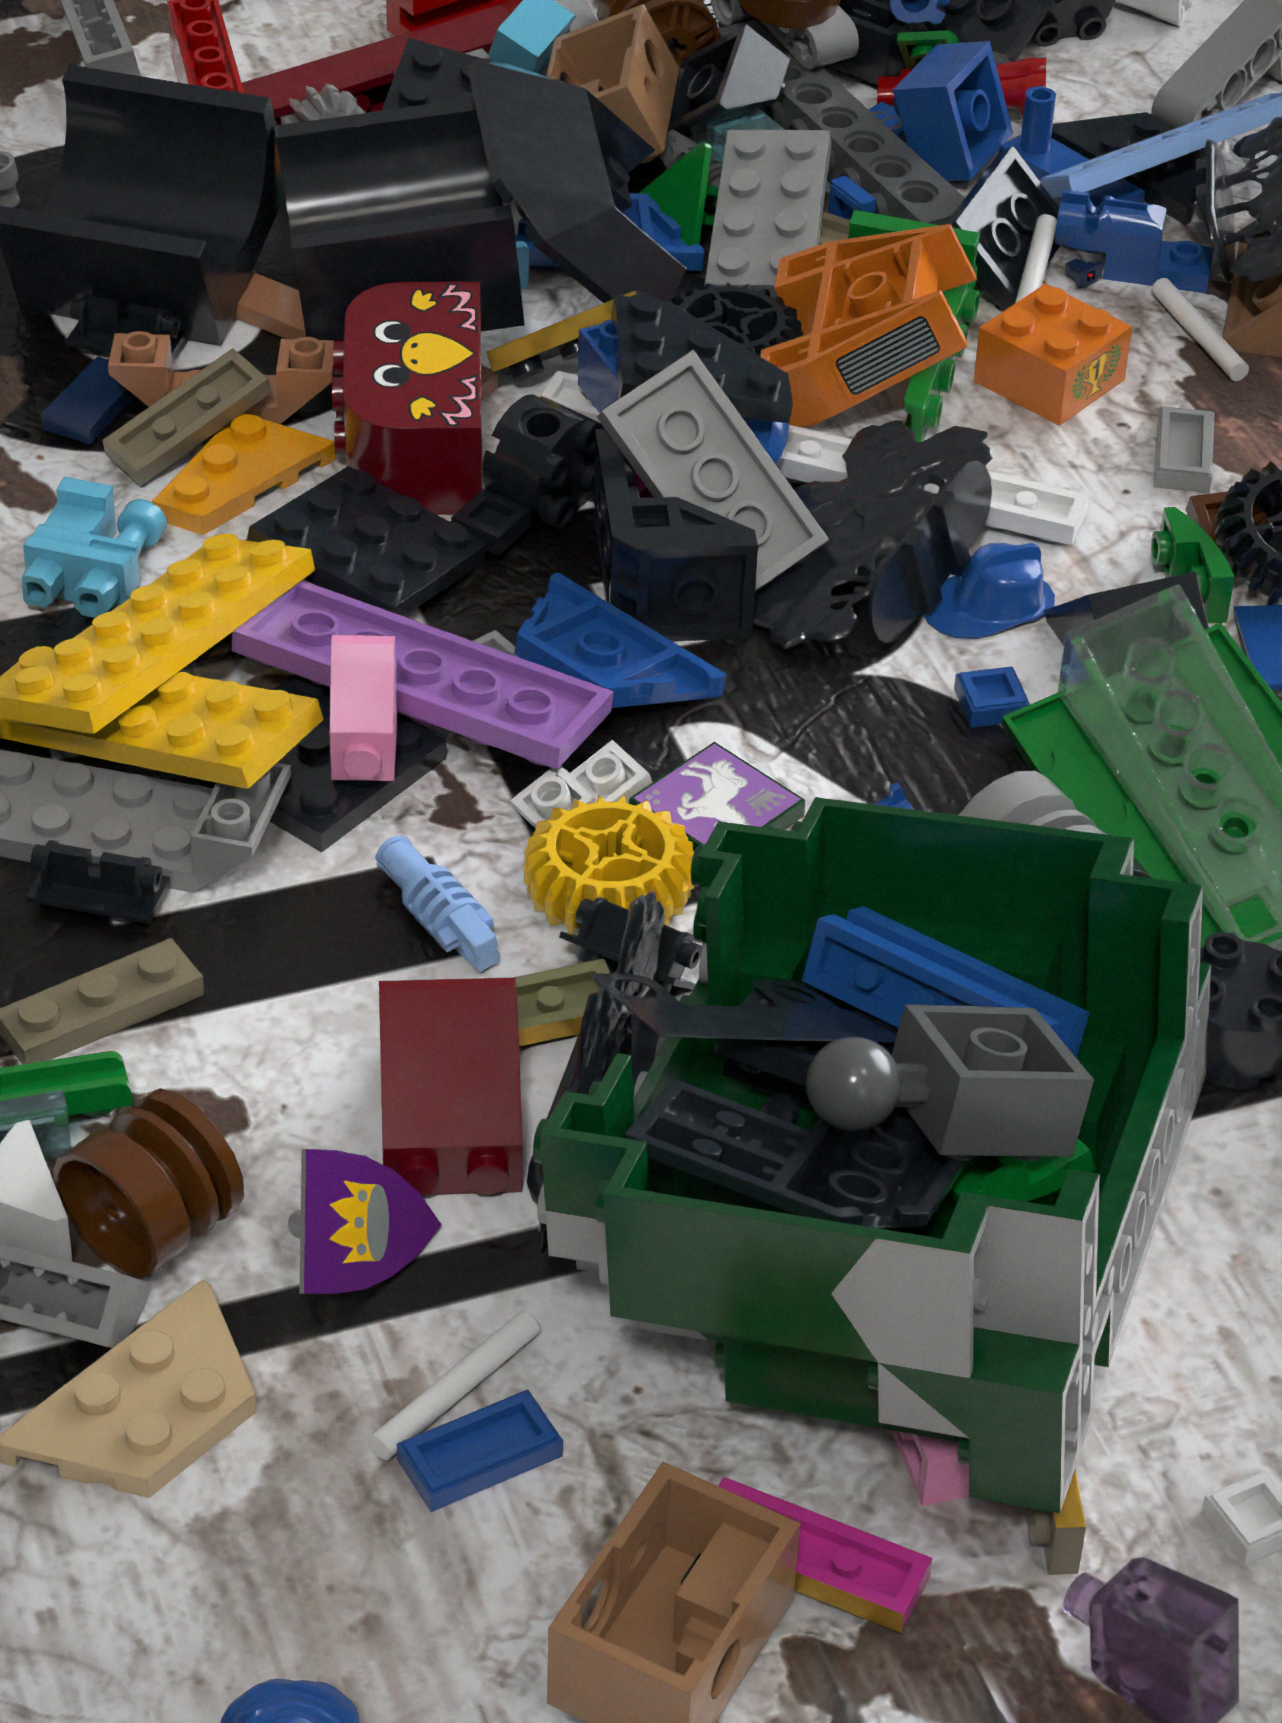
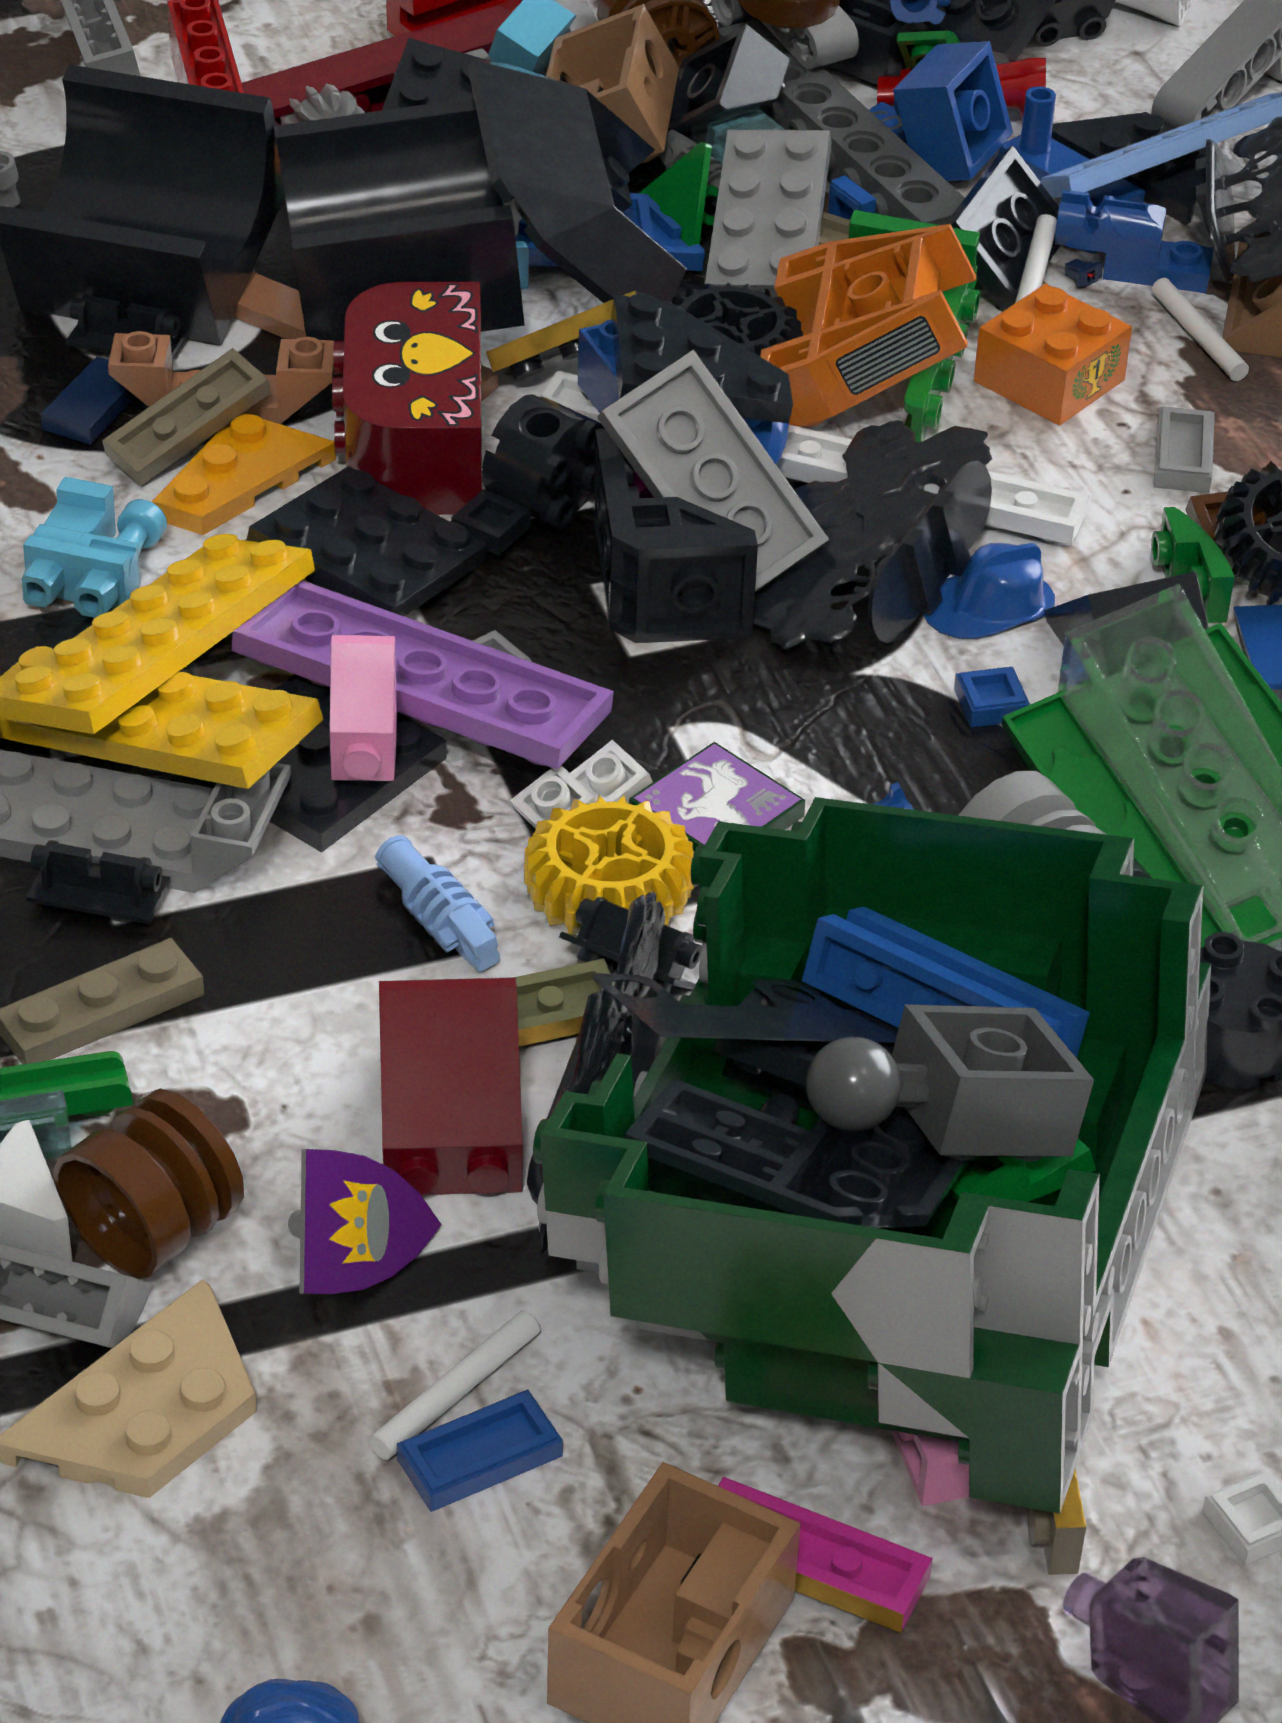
blue wing [514,572,727,708] -> none

